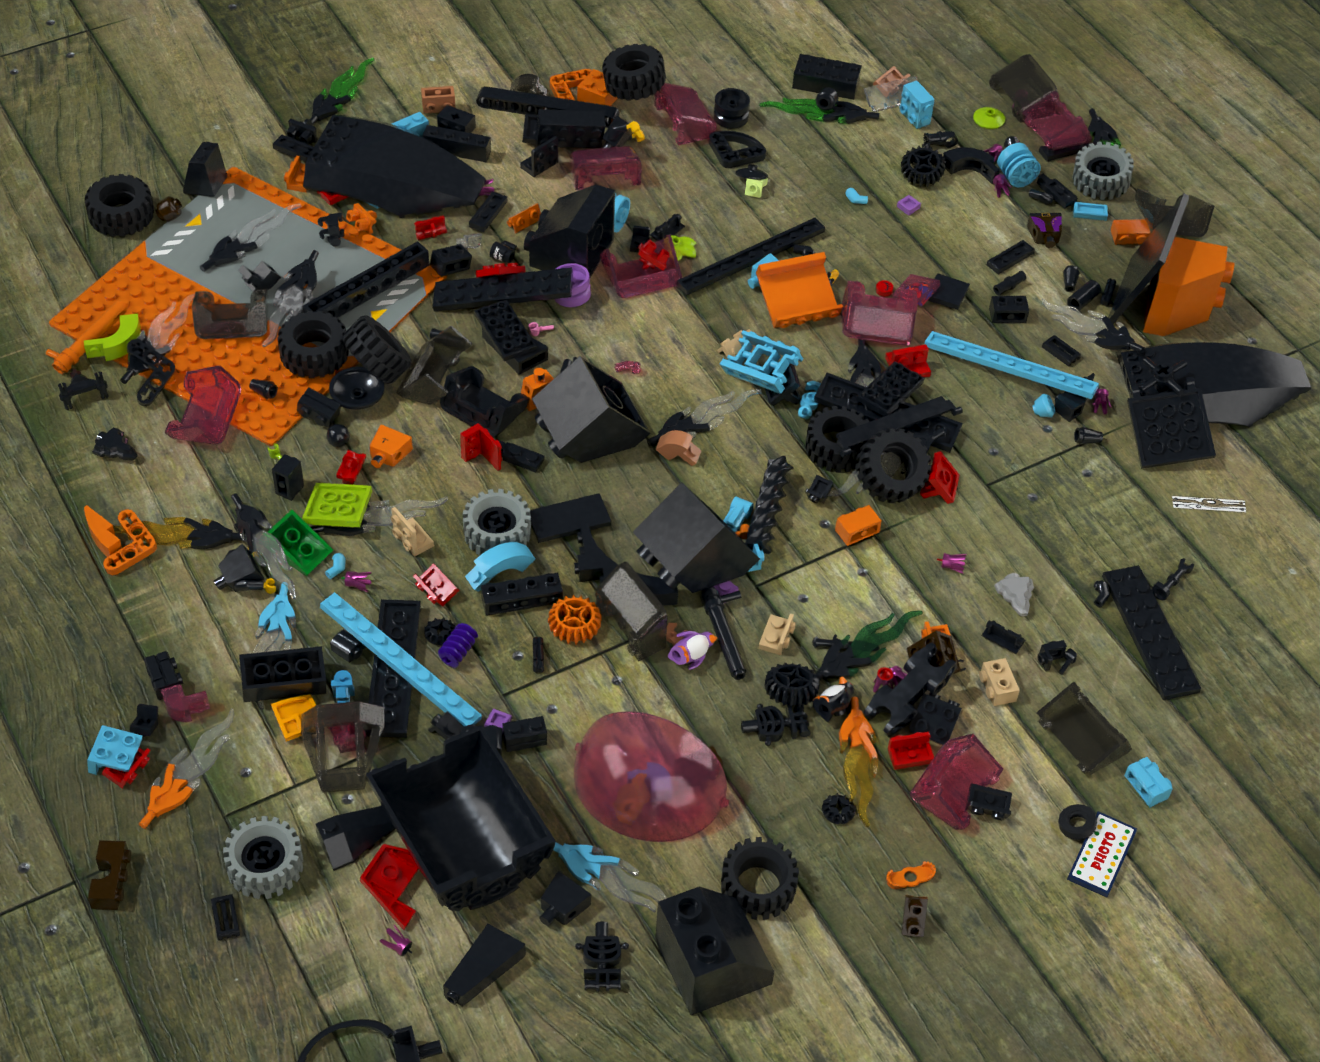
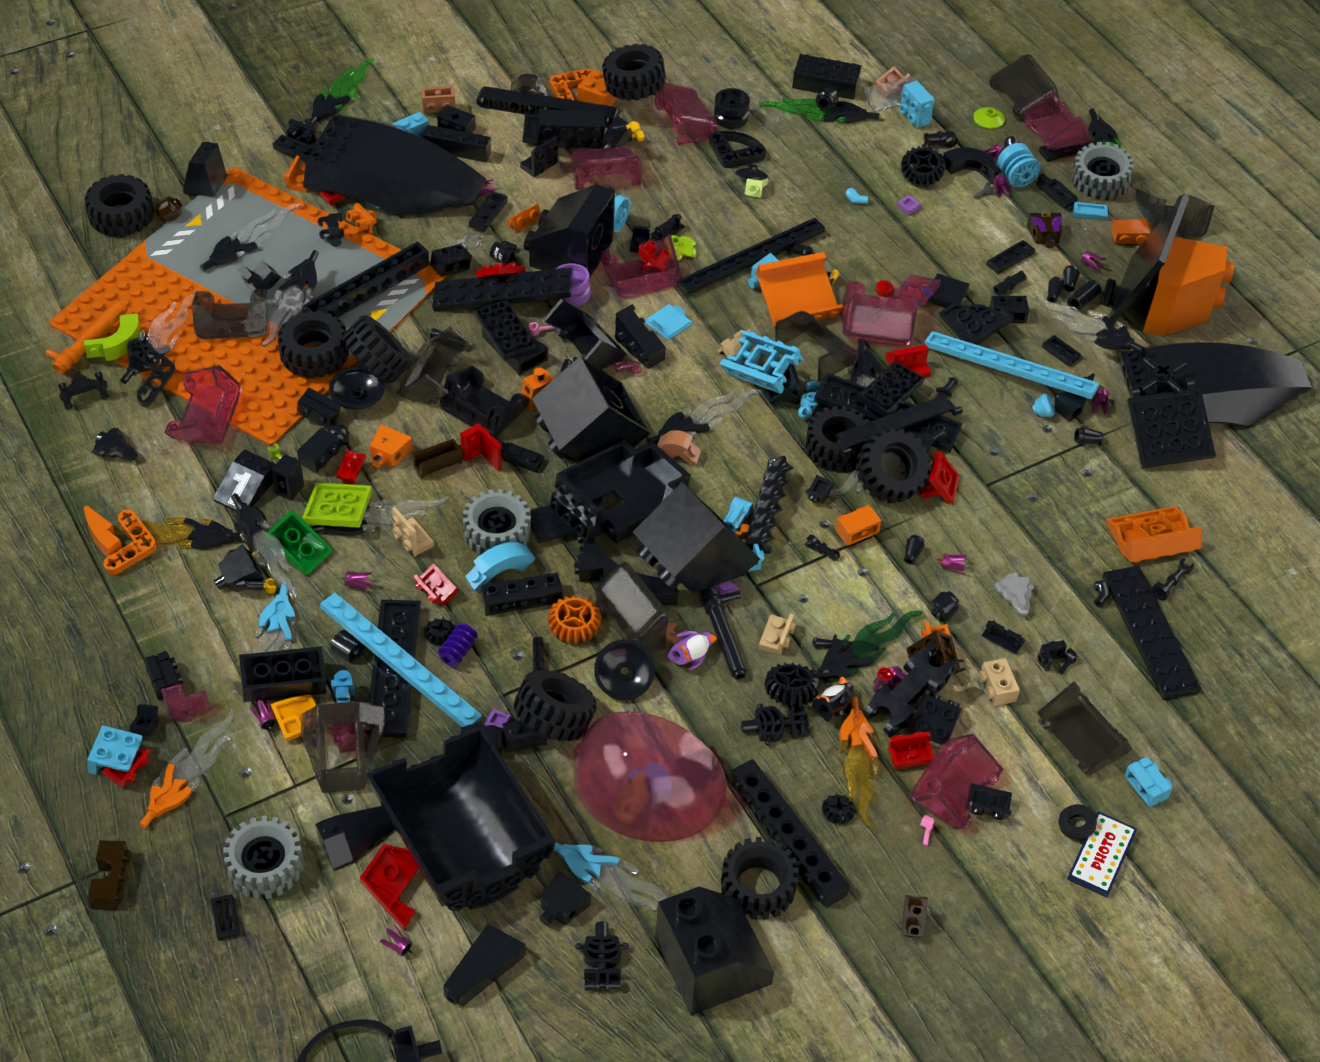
black cone [249,379,278,399] -> none
medium azure arm [325,553,346,579] -> none
red hips [414,216,447,240] -> none
black bracket [428,711,464,740] -> none
orange piece [886,861,936,889] -> none
black arm [1029,189,1054,205] -> none
sticker [1172,496,1246,512] -> none
none -> slope [213,449,276,512]
none -> flat silver piece [250,700,277,730]
none -> black brick [297,428,340,473]
none -> dark brown window [413,439,463,480]
none -> black tyre [514,669,597,742]
none -> black windscreen [543,298,627,370]
none -> black panel [549,440,691,544]
none -> black dish [594,639,655,700]
none -> black wedge [615,304,666,369]
none -> medium azure piece [645,304,693,340]
none -> black brick [730,759,850,908]
none -> clear smoke windscreen [775,311,858,382]
none -> black piece [805,534,840,561]
none -> black cone [903,535,925,565]
none -> bright pink hand [920,815,934,846]
none -> black head [930,591,959,620]
none -> black sword [934,377,958,399]
none -> black plate [939,303,1013,345]
none -> dark grey hand [973,182,995,199]
none -> black cone [1047,277,1065,303]
none -> flat silver piece [1080,250,1107,273]
none -> orange piece [1106,506,1202,563]

